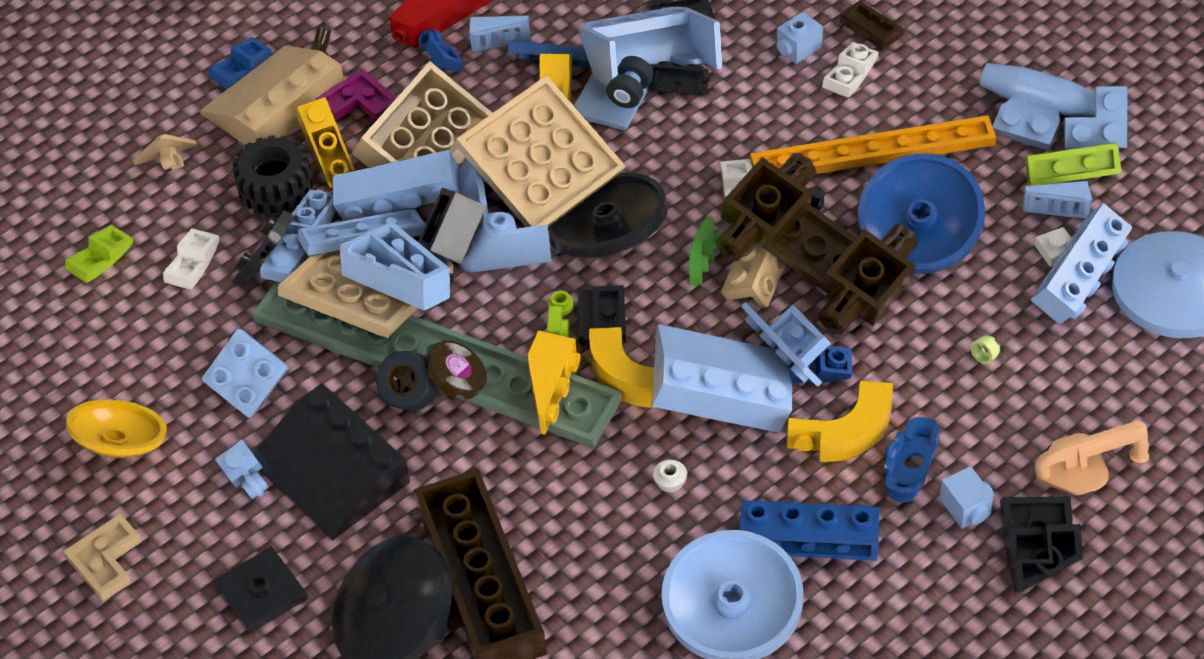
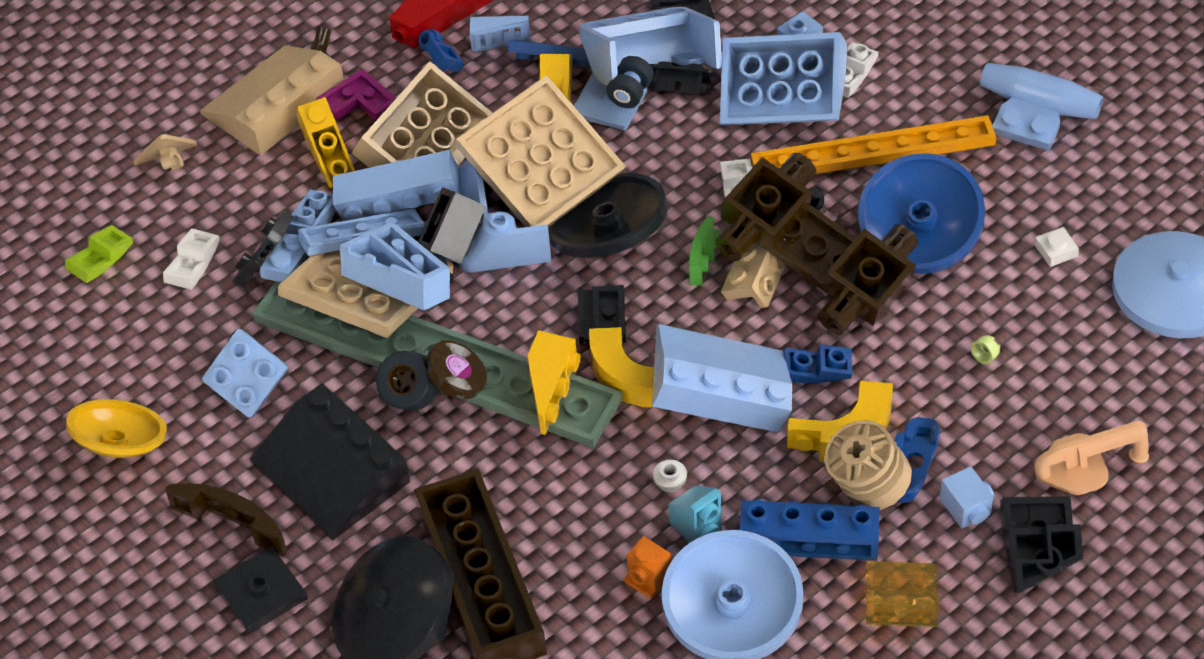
tan plate [63,513,141,602] -> none
blue slope [209,37,272,89] -> none
light blue plate [215,439,269,499] -> none
black tyre [232,135,314,216] -> none
lime plate [547,290,574,337] -> none
light blue bracket [741,302,831,387] -> none
dark brown plate [840,0,903,51] -> none
light blue slope [1022,181,1092,218] -> none
lime plate [1024,142,1122,186] -> none
light blue brick [1030,203,1132,325] -> none
light blue plate [1064,86,1128,149] -> none
none -> dark brown slope [165,483,287,557]
none -> orange brick [624,536,672,599]
none -> medium azure slope [668,486,722,543]
none -> light blue slope [720,32,847,125]
none -> tan wheel [824,420,912,510]
none -> clear yellow bracket [866,561,939,627]

